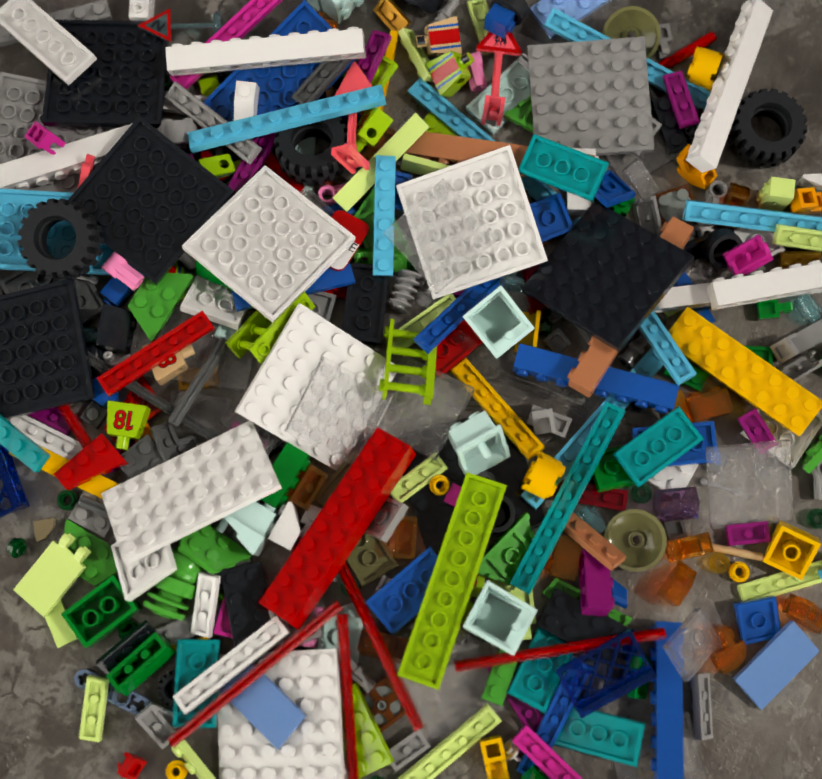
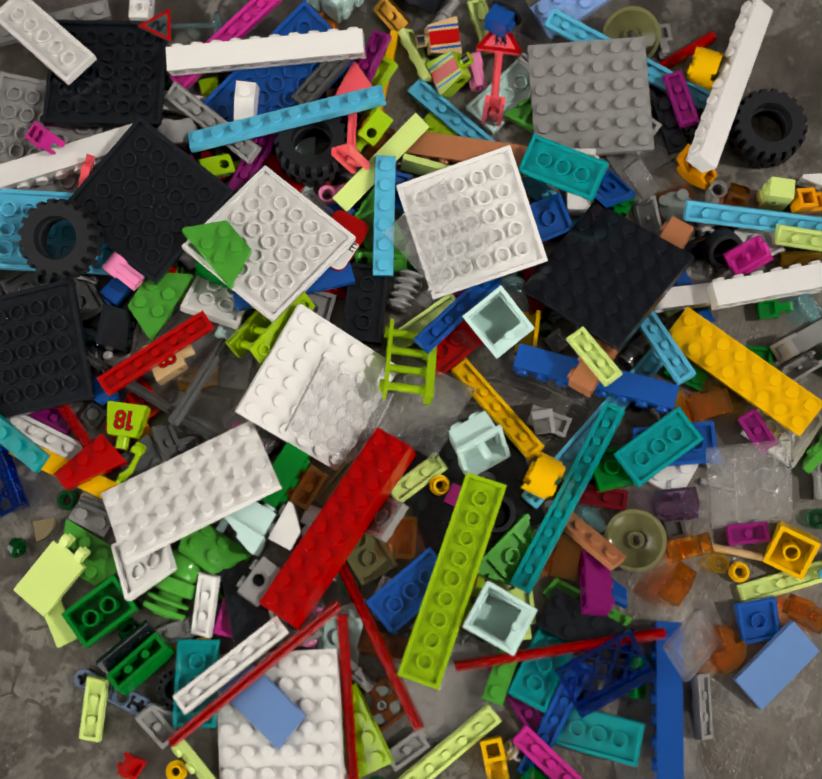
clear green plate [631,483,652,504] -> none
none -> lime piece [116,442,146,484]
none -> bright green wing [182,220,252,290]
none -> light grey brick [236,556,281,607]
none -> yellowish green tile [566,326,623,387]

